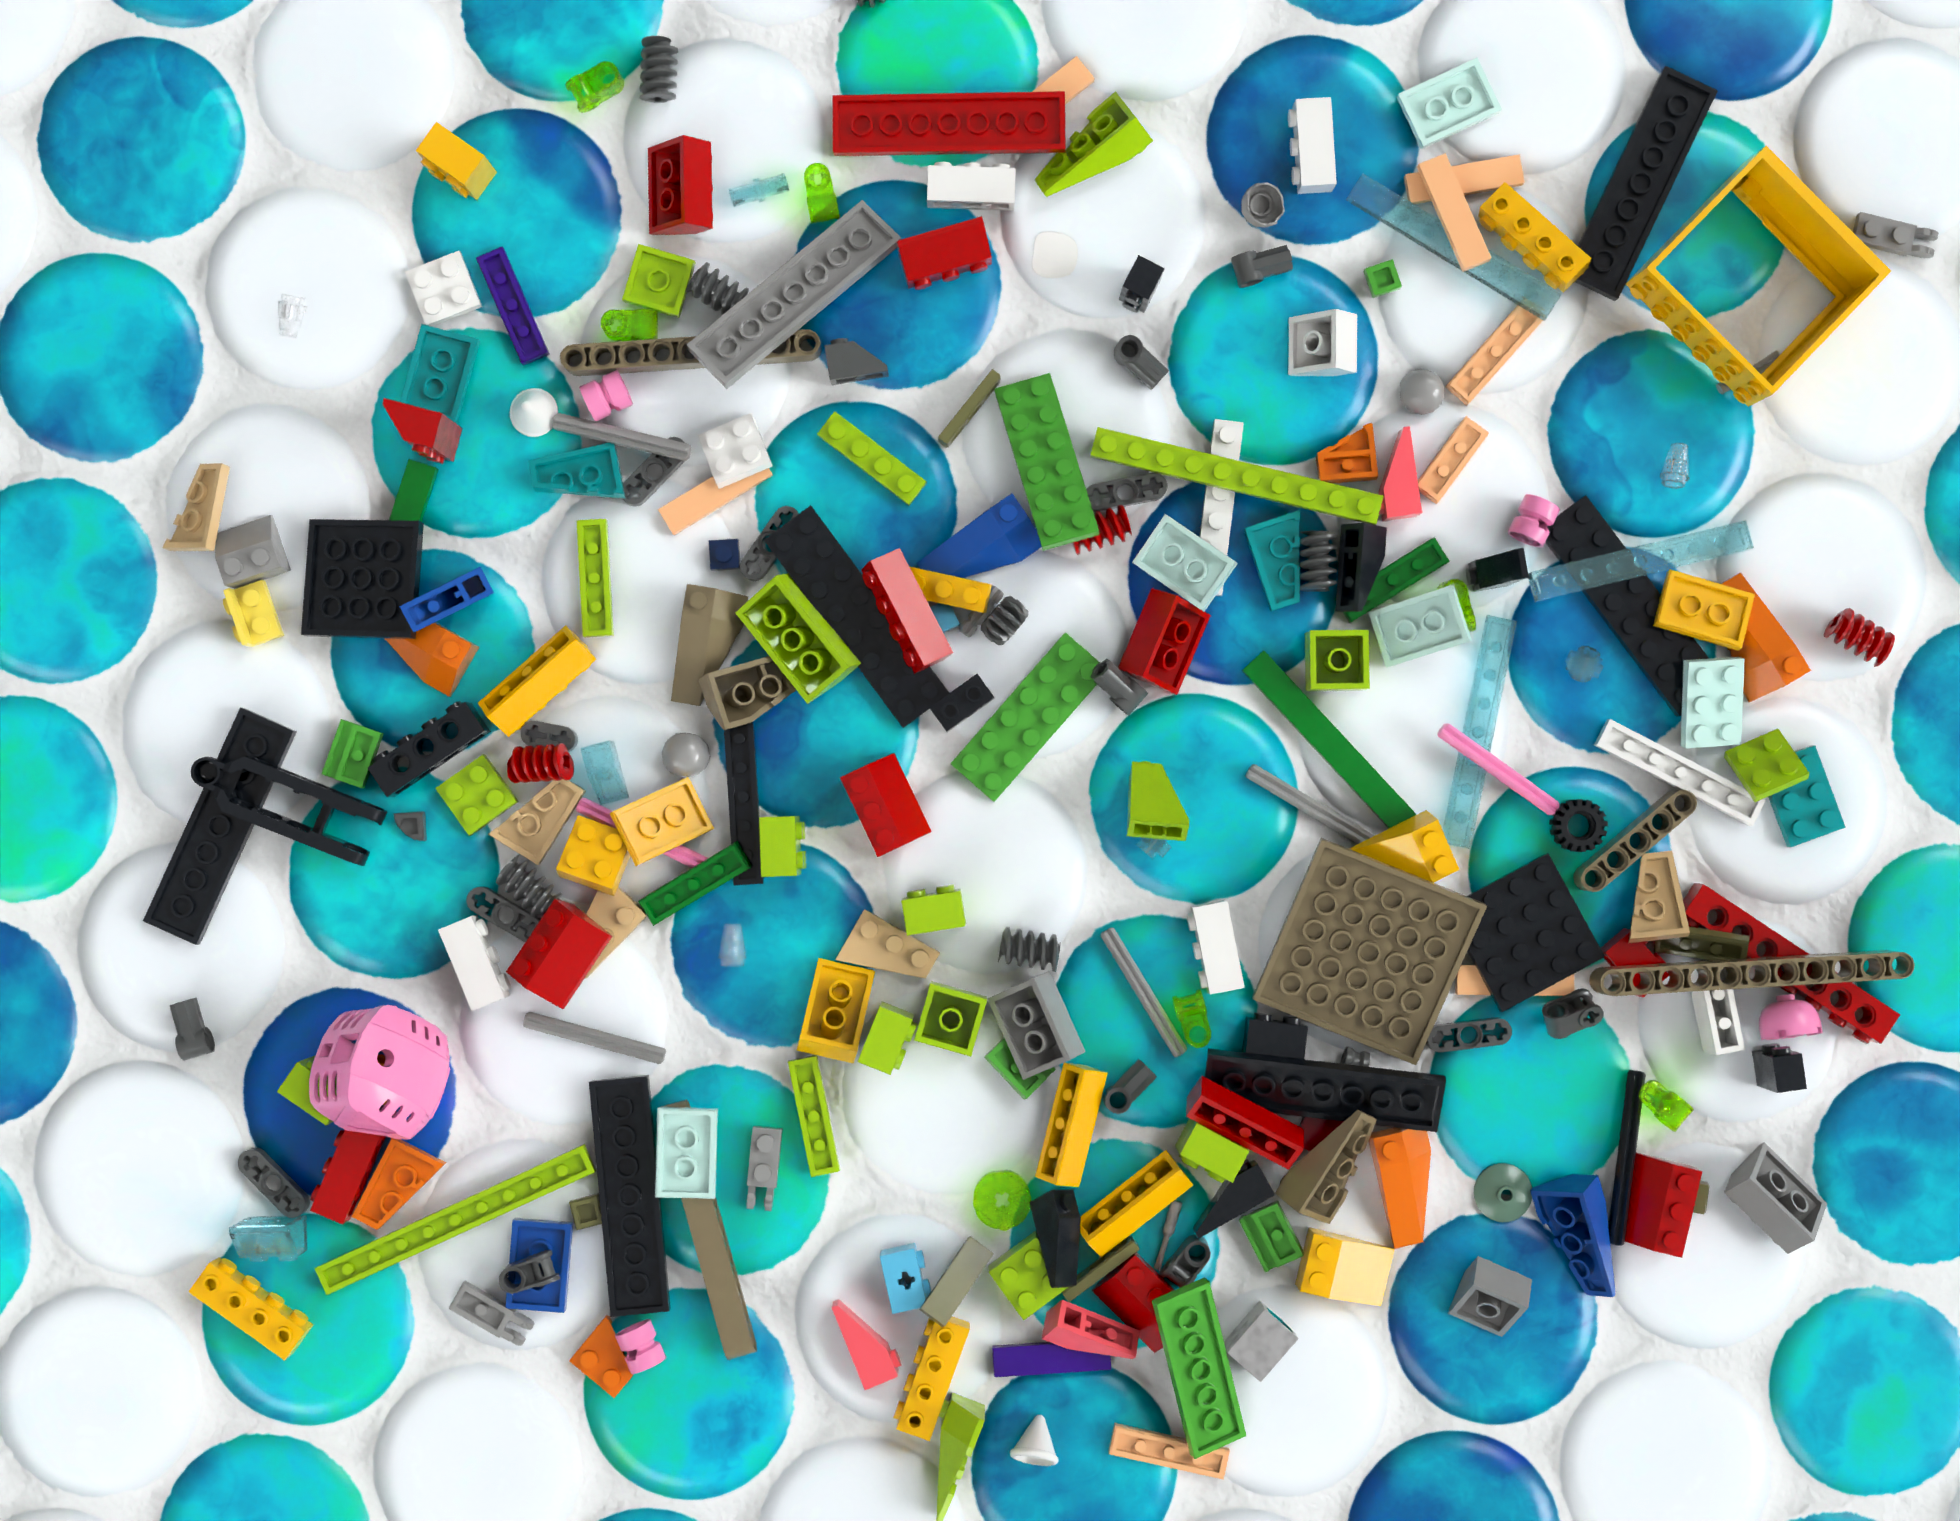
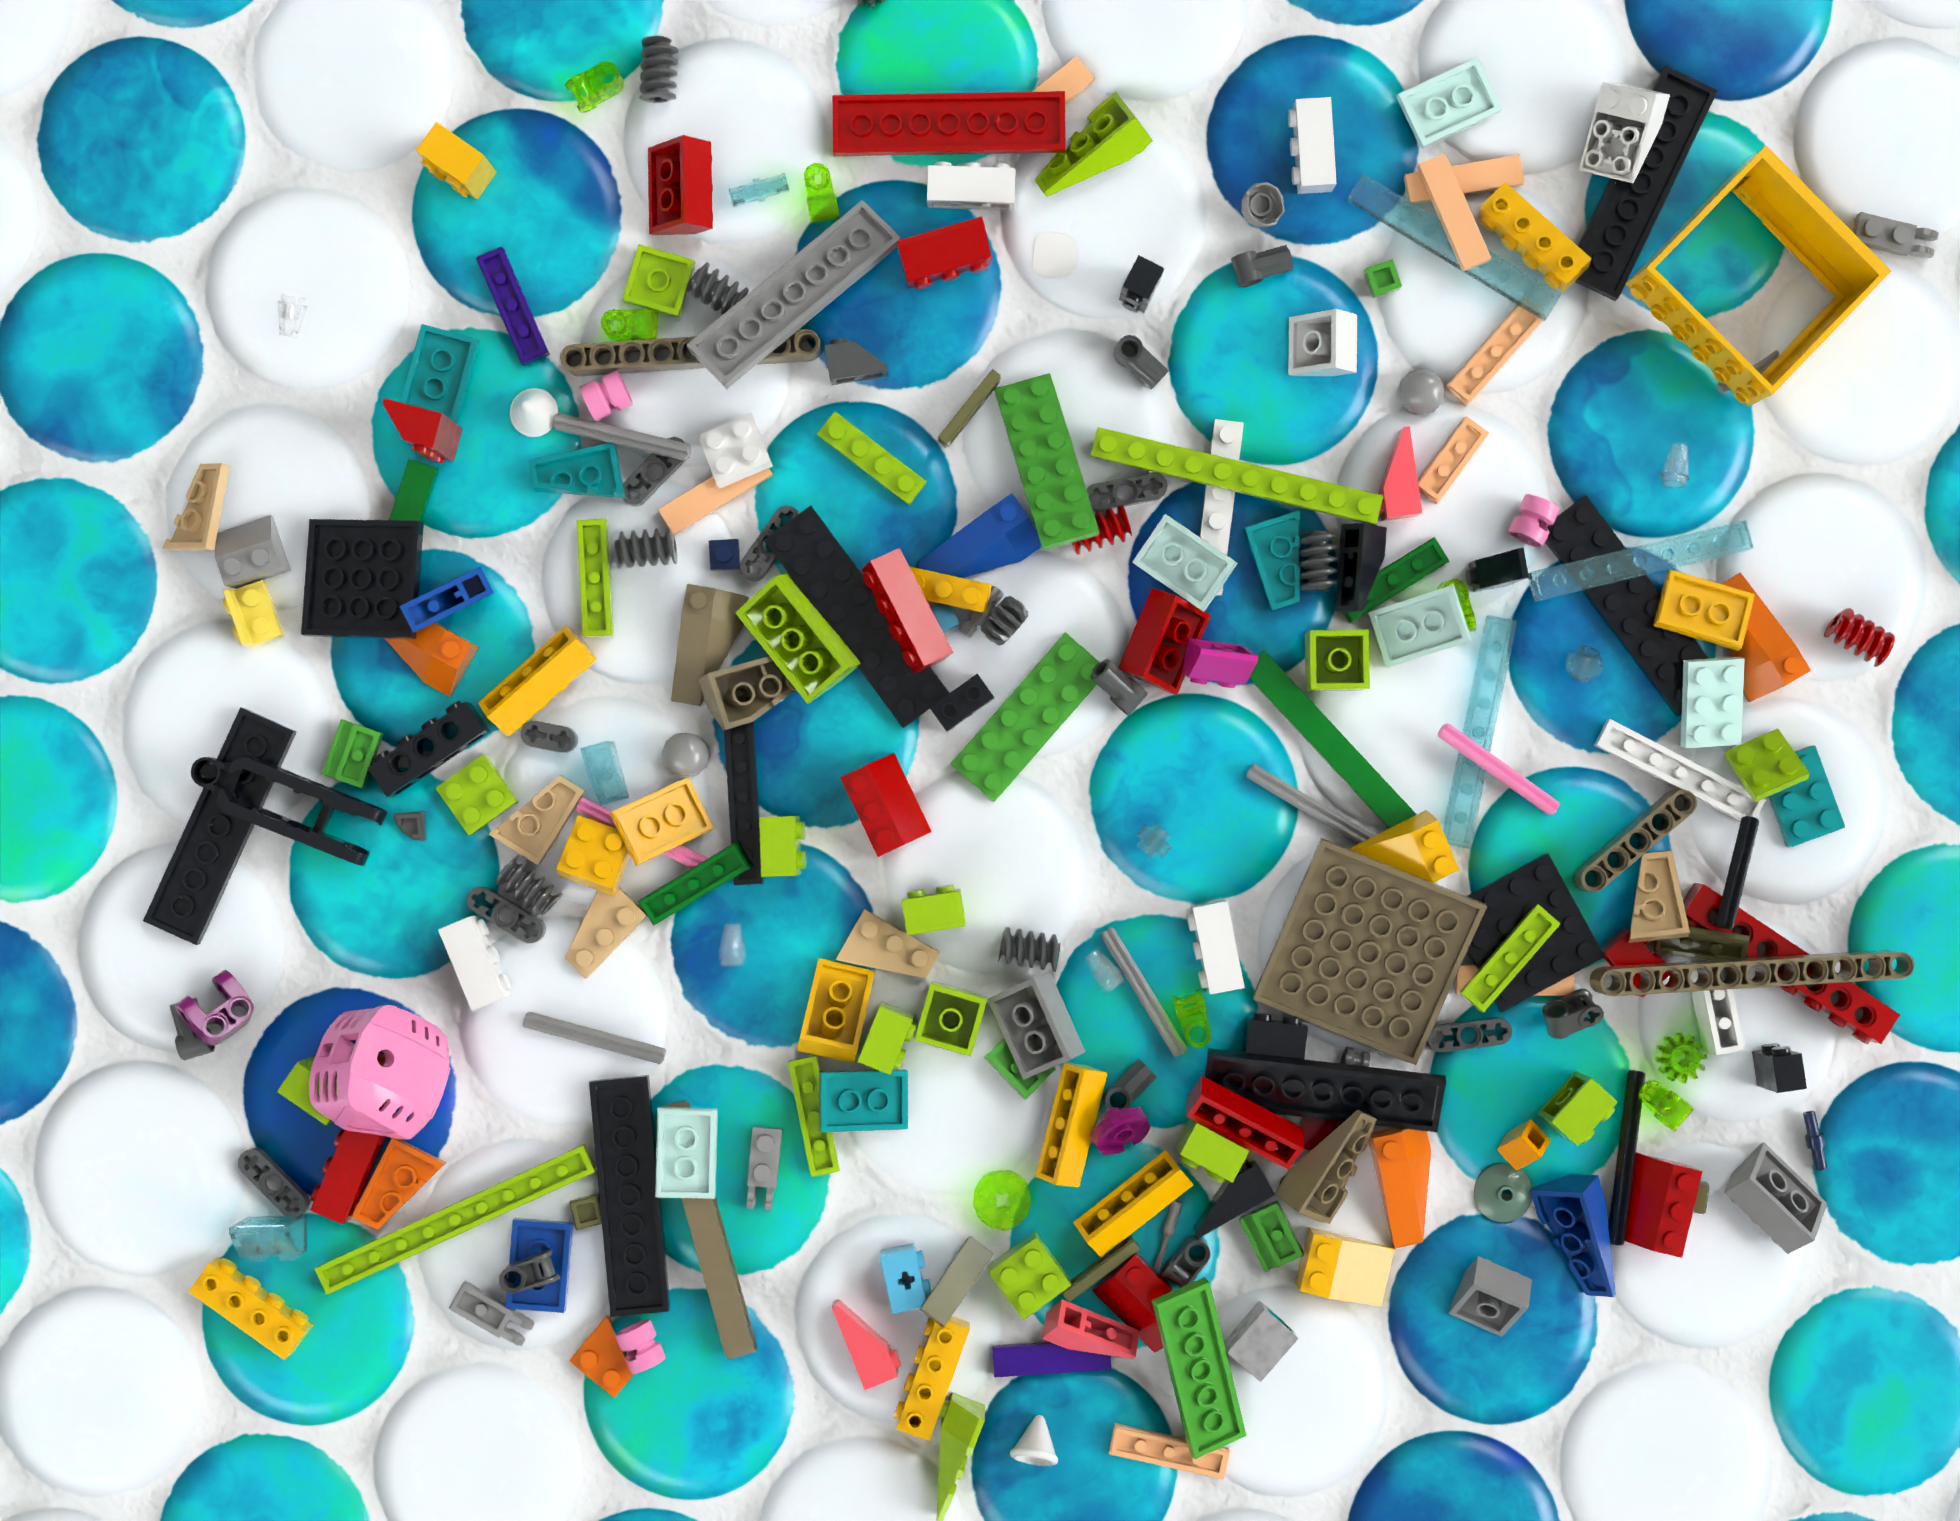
white plate [405,251,482,326] -> none
red slope [506,899,613,1009] -> none
red piece [507,743,574,783] -> none
black slope [1029,1190,1081,1288] -> none
lime slope [1127,761,1189,841] -> none
orange wing [1316,423,1378,483] -> none
black tyre [1549,799,1608,852] -> none
bright pink cylinder [1759,994,1823,1040] -> none
none -> piece [174,970,254,1046]
none -> dark grey piece [614,528,677,569]
none -> teal plate [819,1069,908,1132]
none -> clear cone [1085,949,1125,994]
none -> magenta plate [1090,1107,1150,1155]
none -> dark pink slope [1182,638,1259,688]
none -> lime plate [1459,904,1560,1013]
none -> light orange brick [1497,1119,1551,1171]
none -> lime brick [1537,1071,1618,1146]
none -> white slope [1579,81,1670,183]
none -> clear neon green gear [1654,1032,1707,1083]
none -> black axle [1716,816,1759,930]
none -> dark blue bar [1803,1111,1828,1171]

